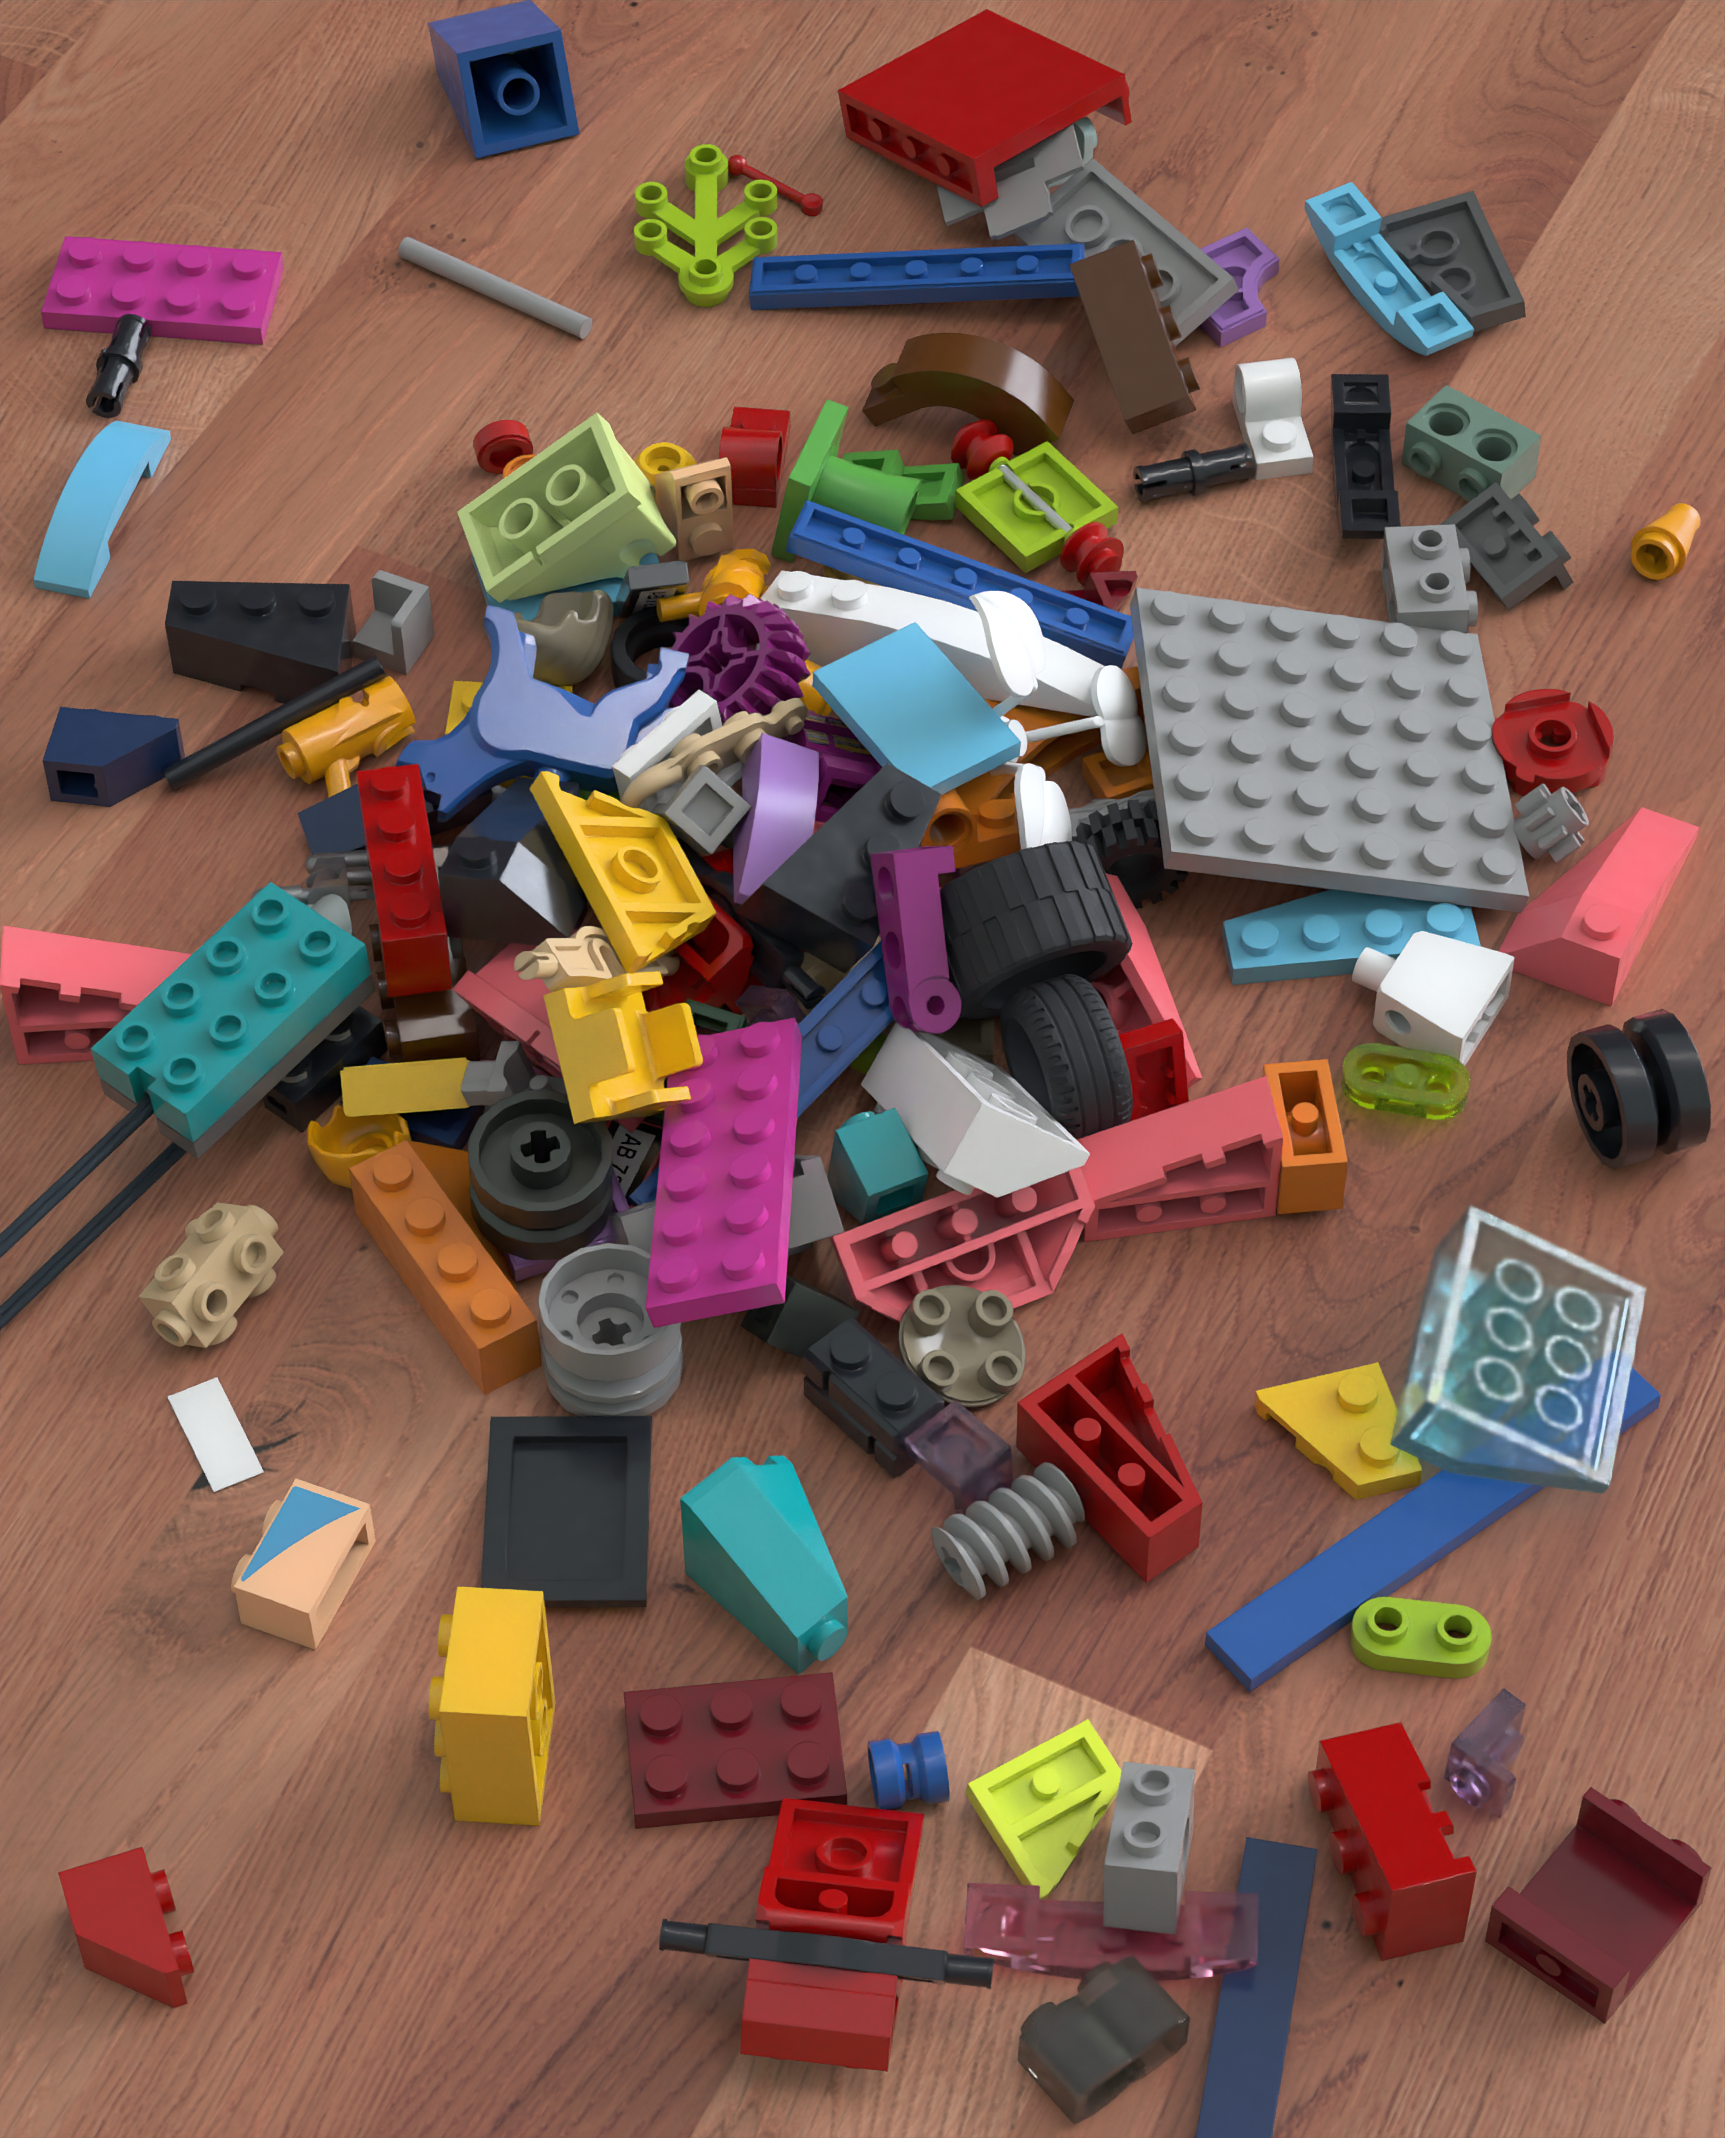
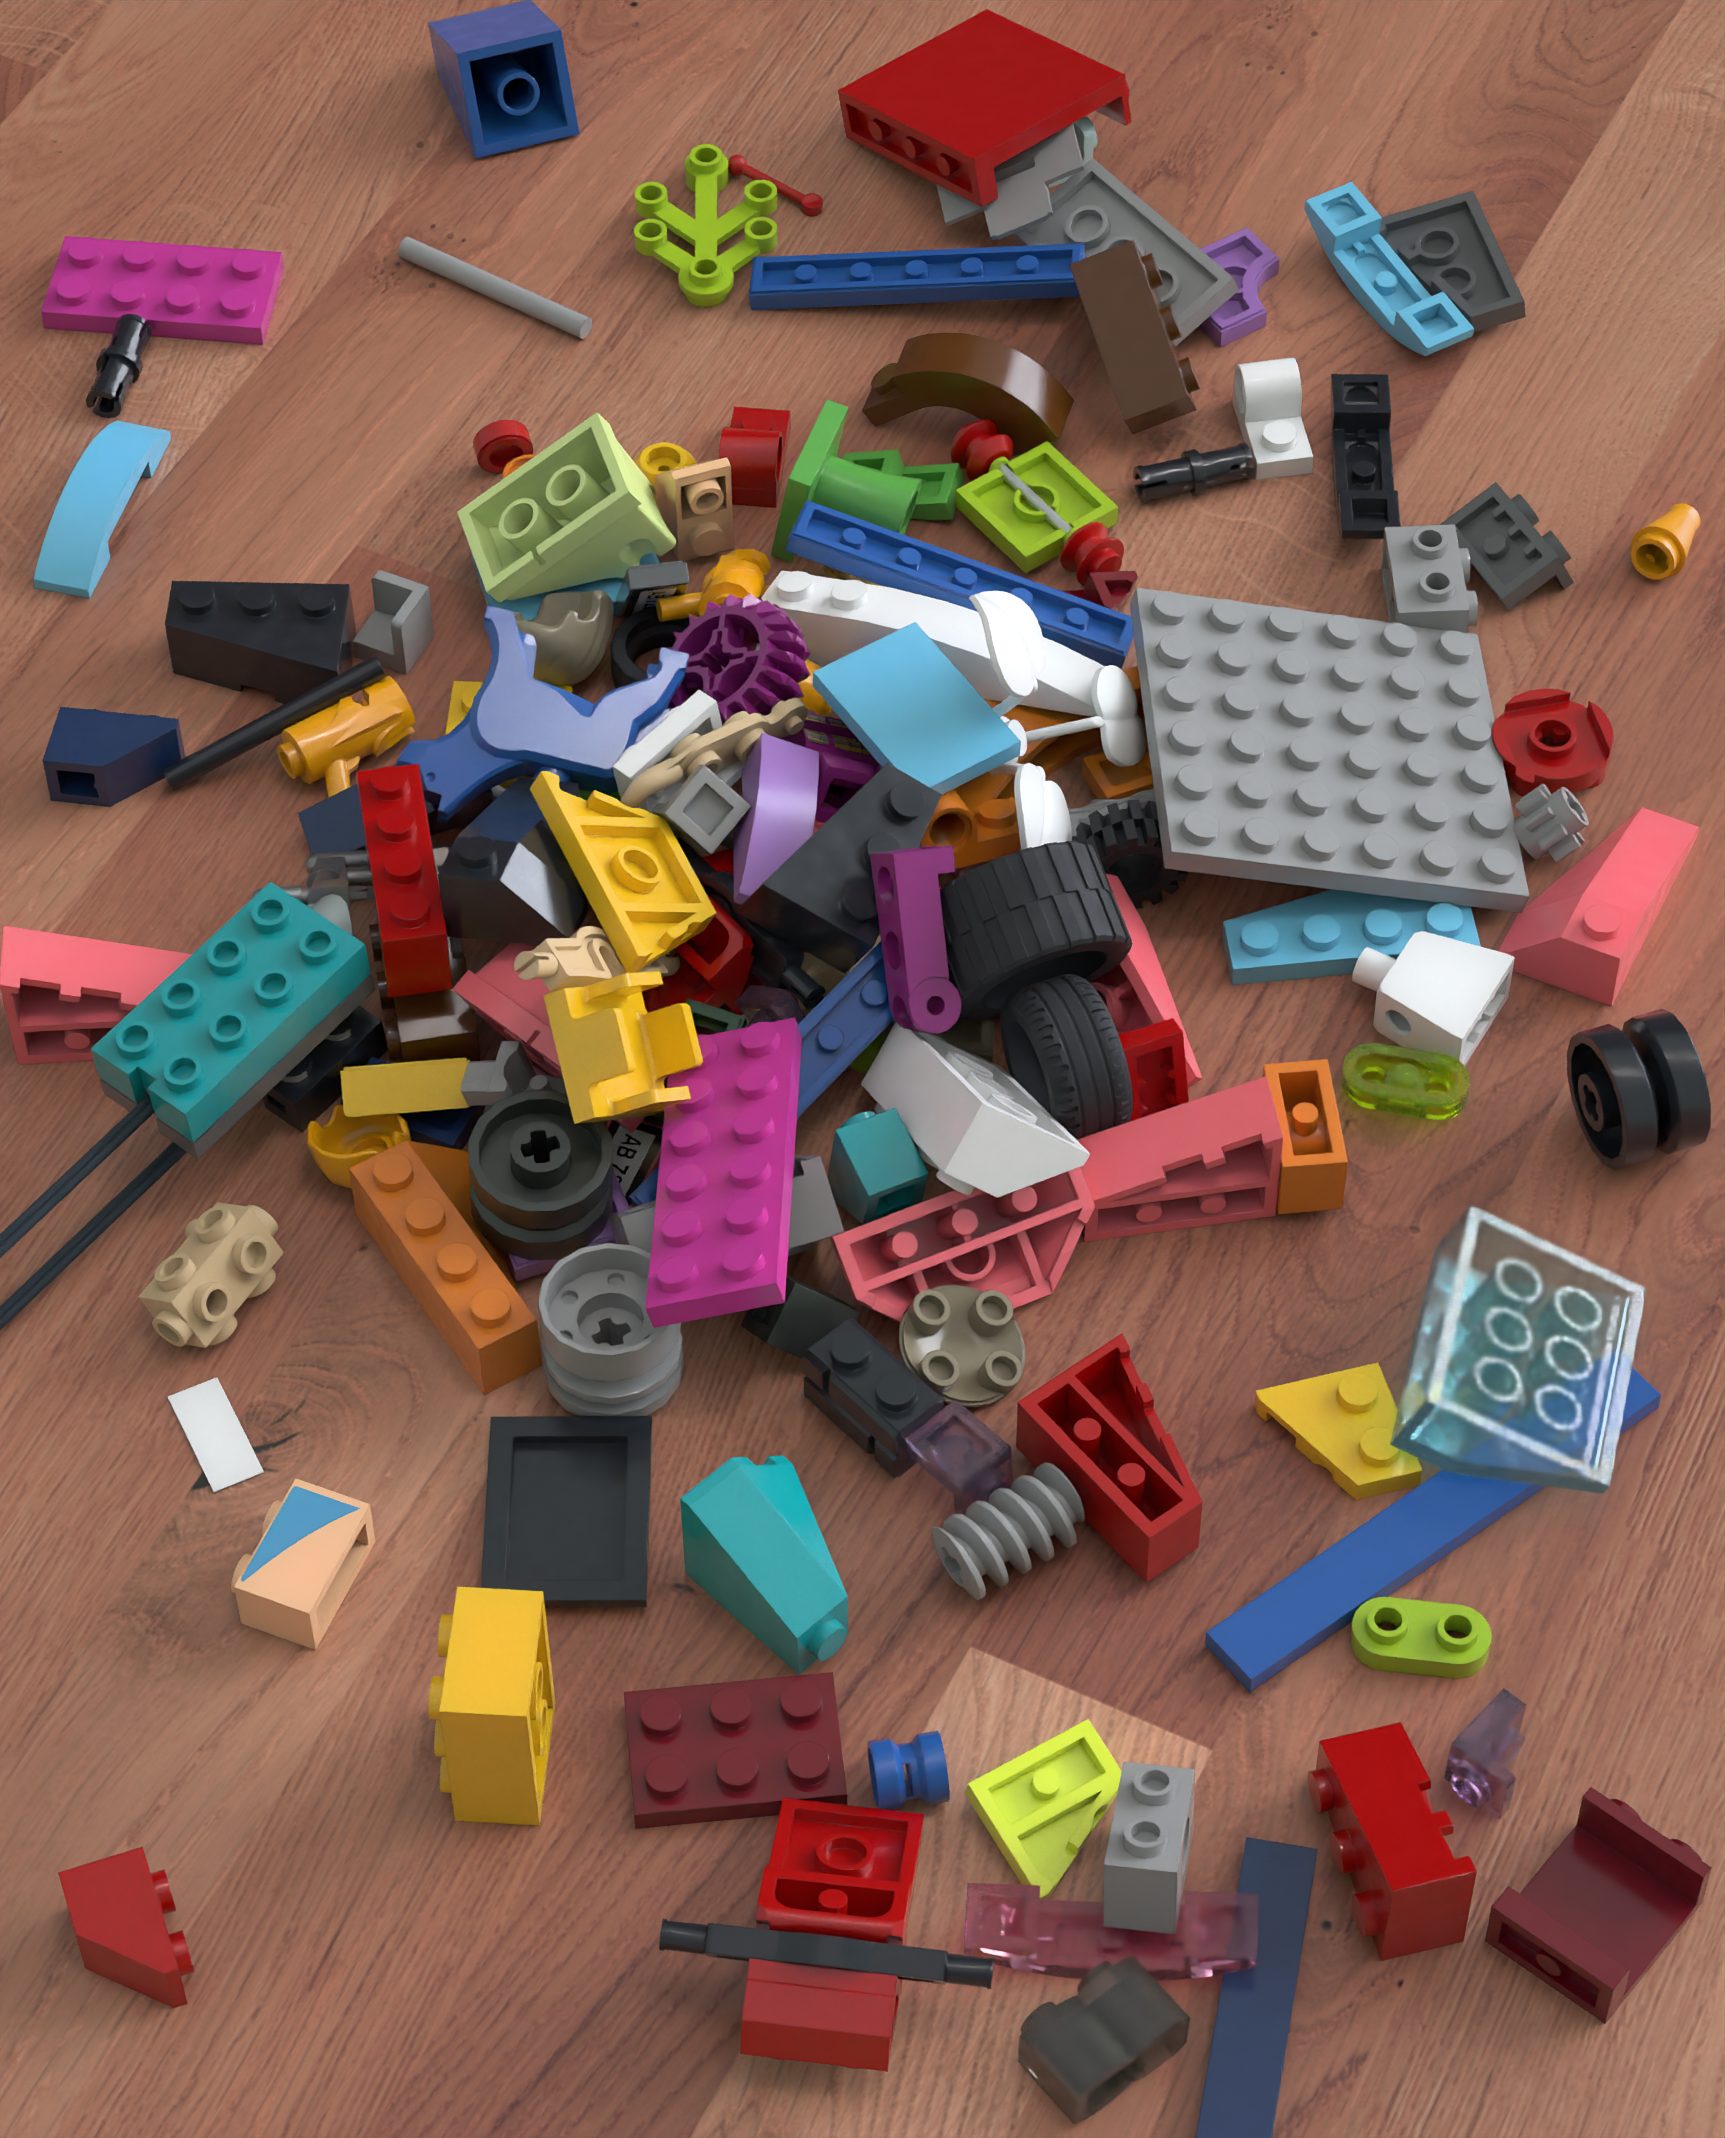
sand green brick [1402,385,1541,502] -> none

